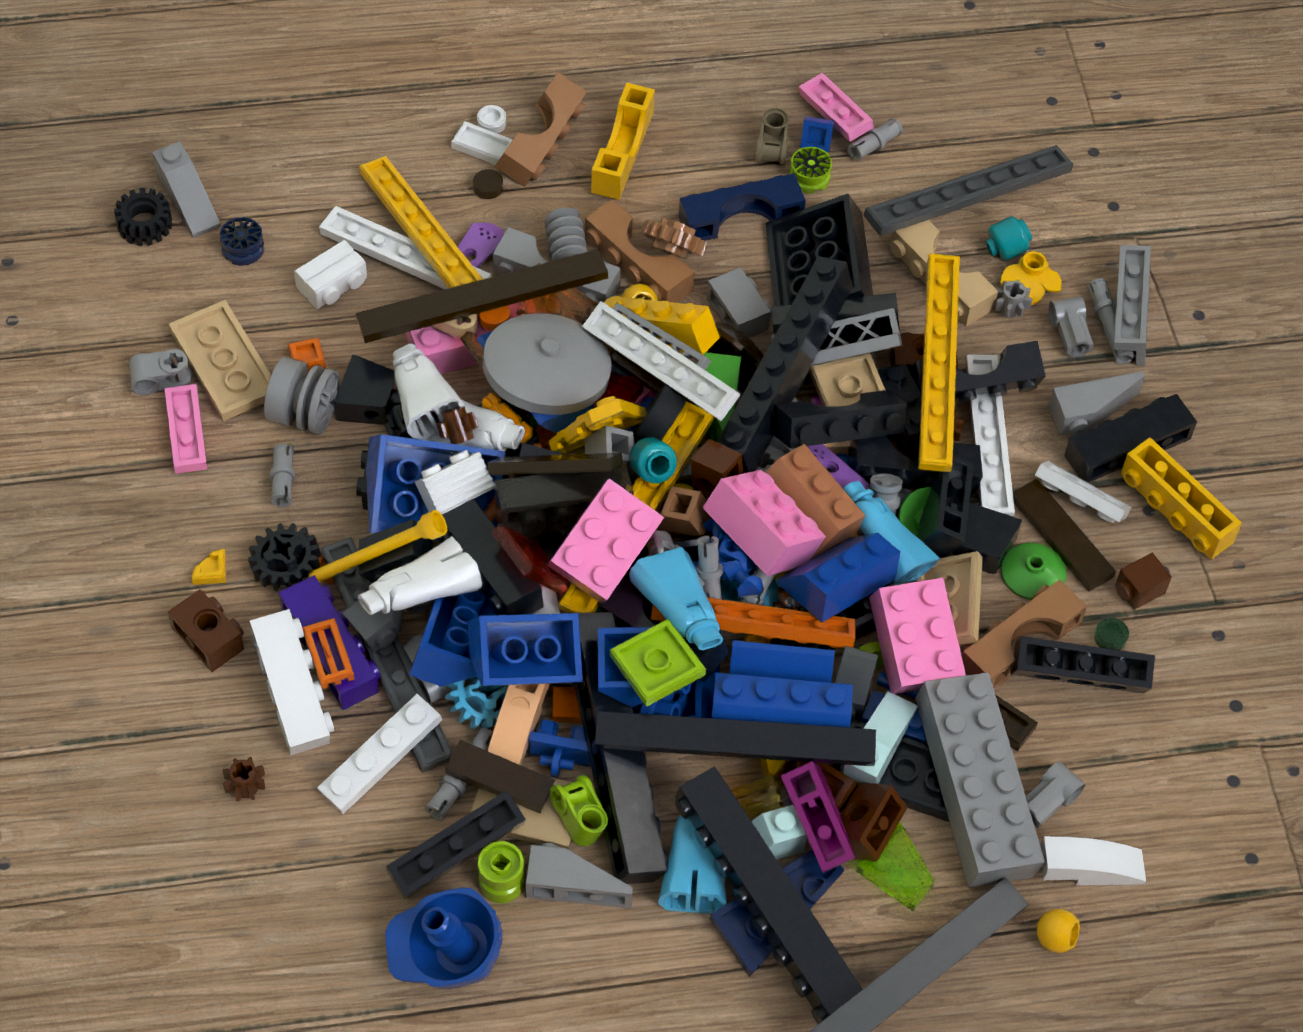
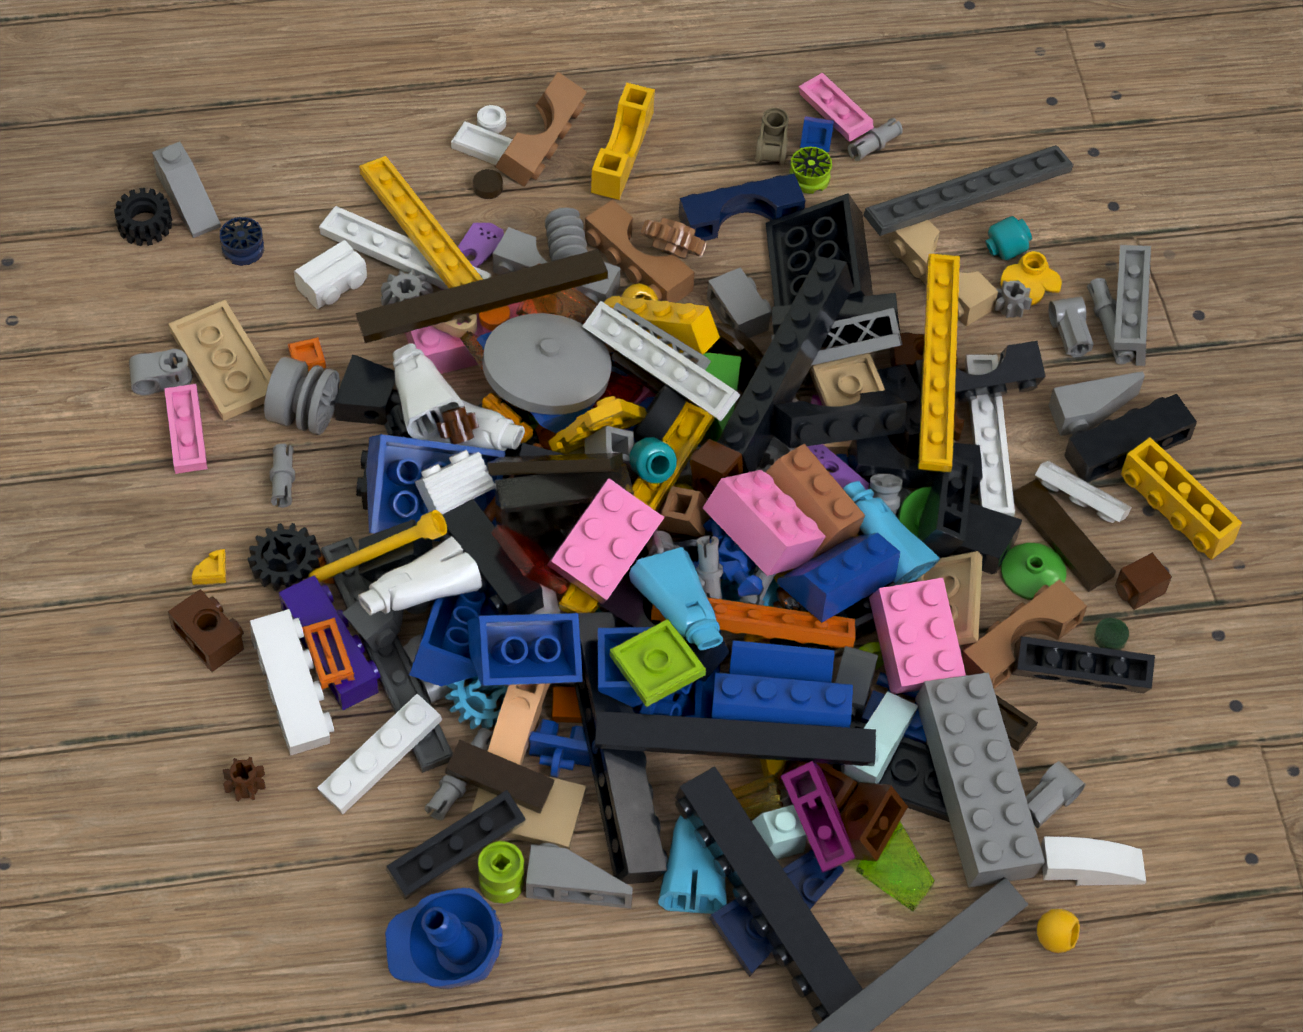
lime piece [550,775,608,847] -> none
none -> light grey gear [381,269,433,306]

